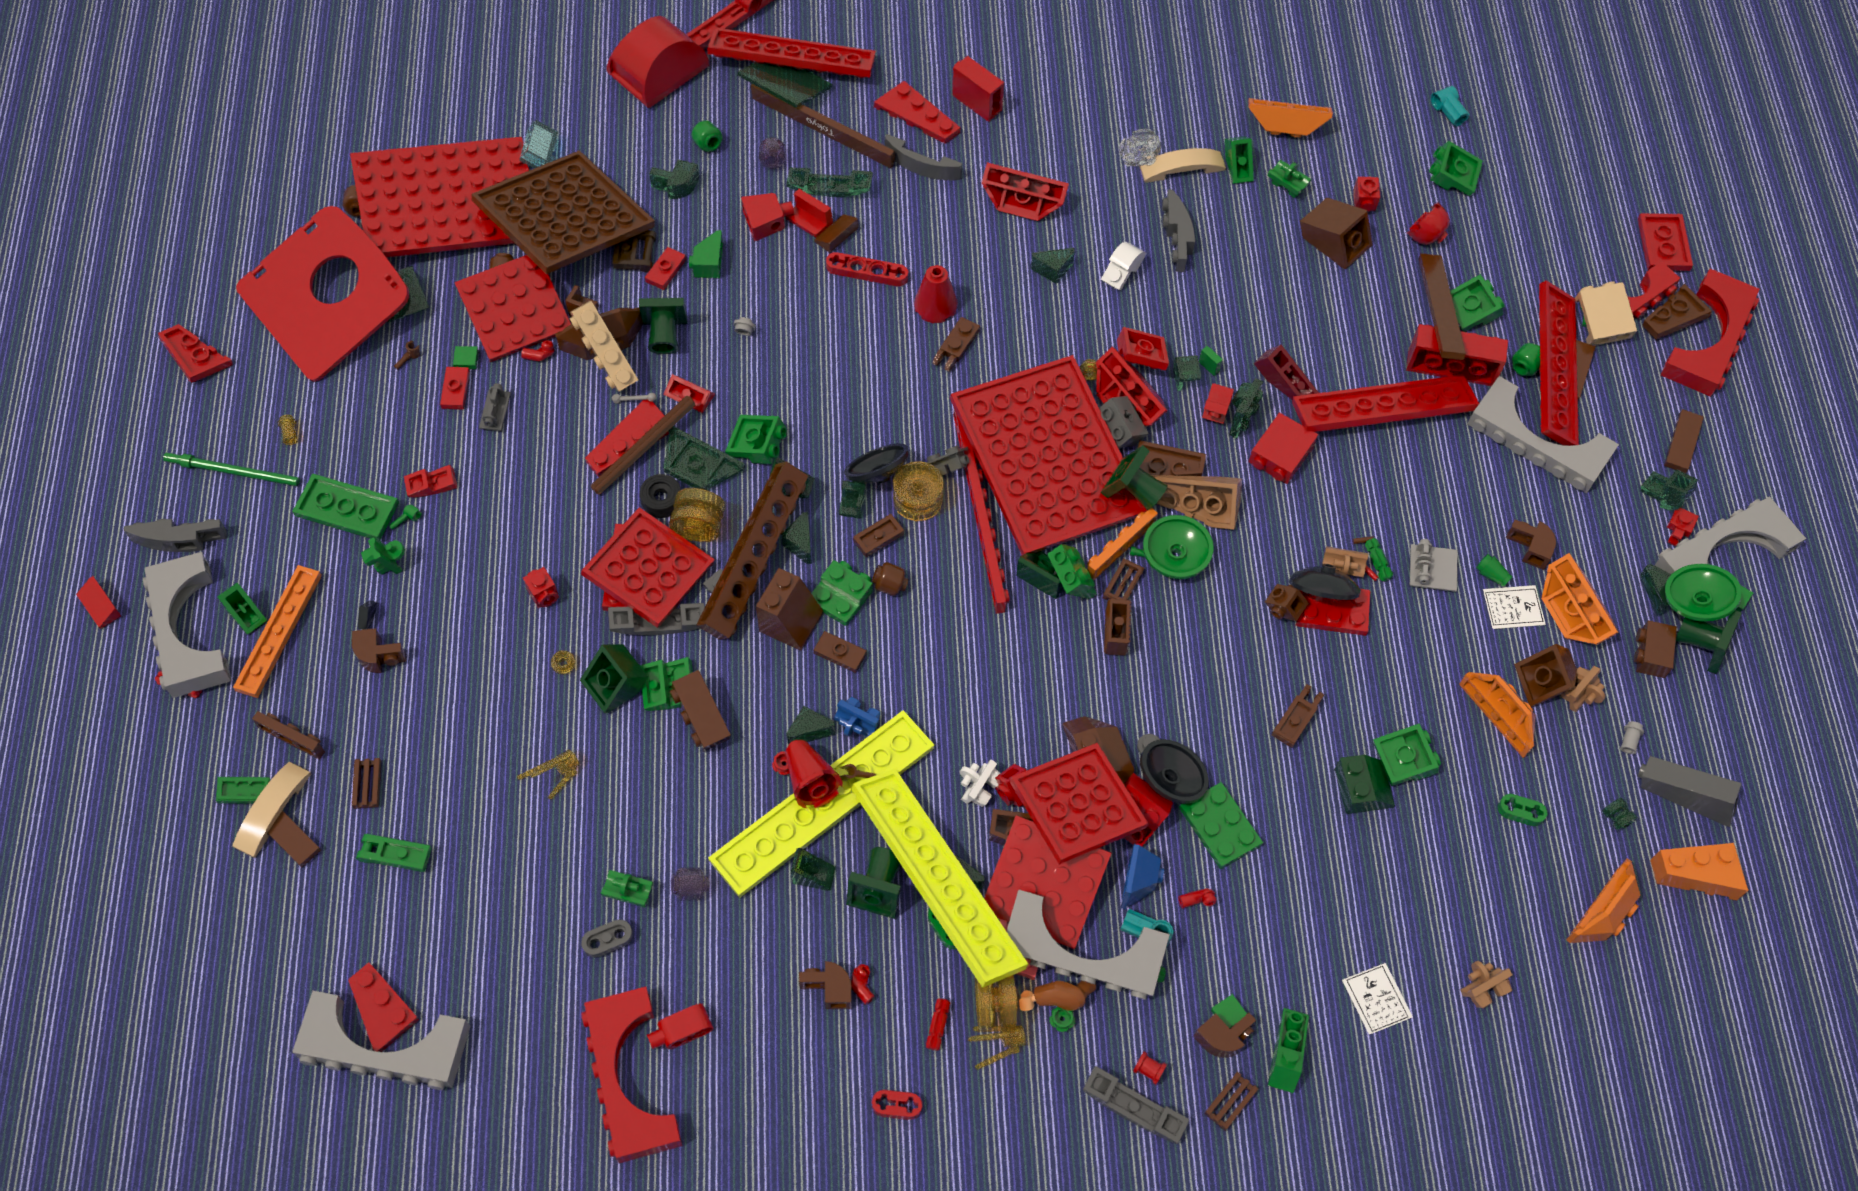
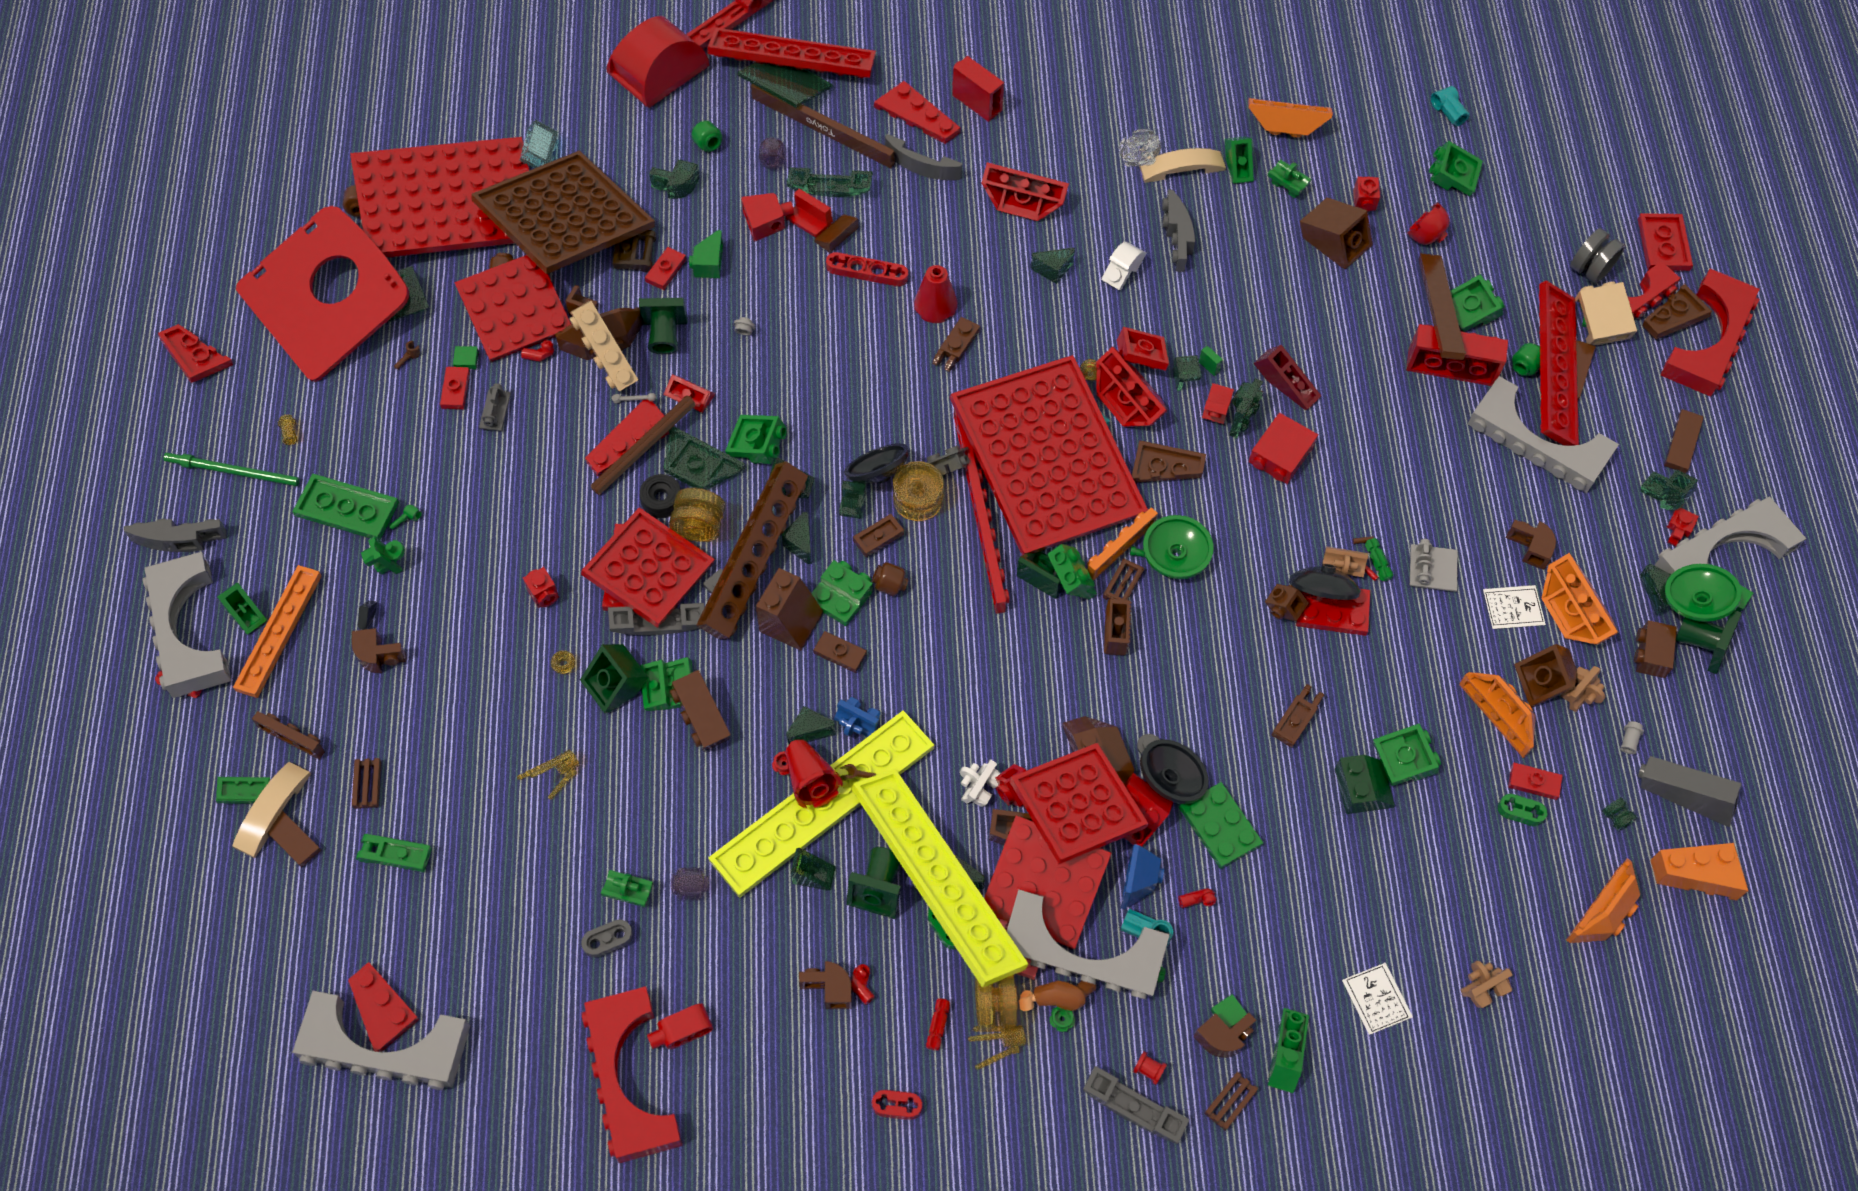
red slope [76,576,121,629] -> none
red slope [404,465,458,498] -> none
dark grey brick [1099,396,1149,448] -> none
dark green plant [1100,445,1168,510] -> none
medium nougat wedge [1151,475,1242,529] -> none
red plate [1292,375,1480,432] -> none
green cone [1476,554,1512,587] -> none
none -> red plate [1508,763,1562,800]
none -> dark grey wheel [1570,228,1626,284]

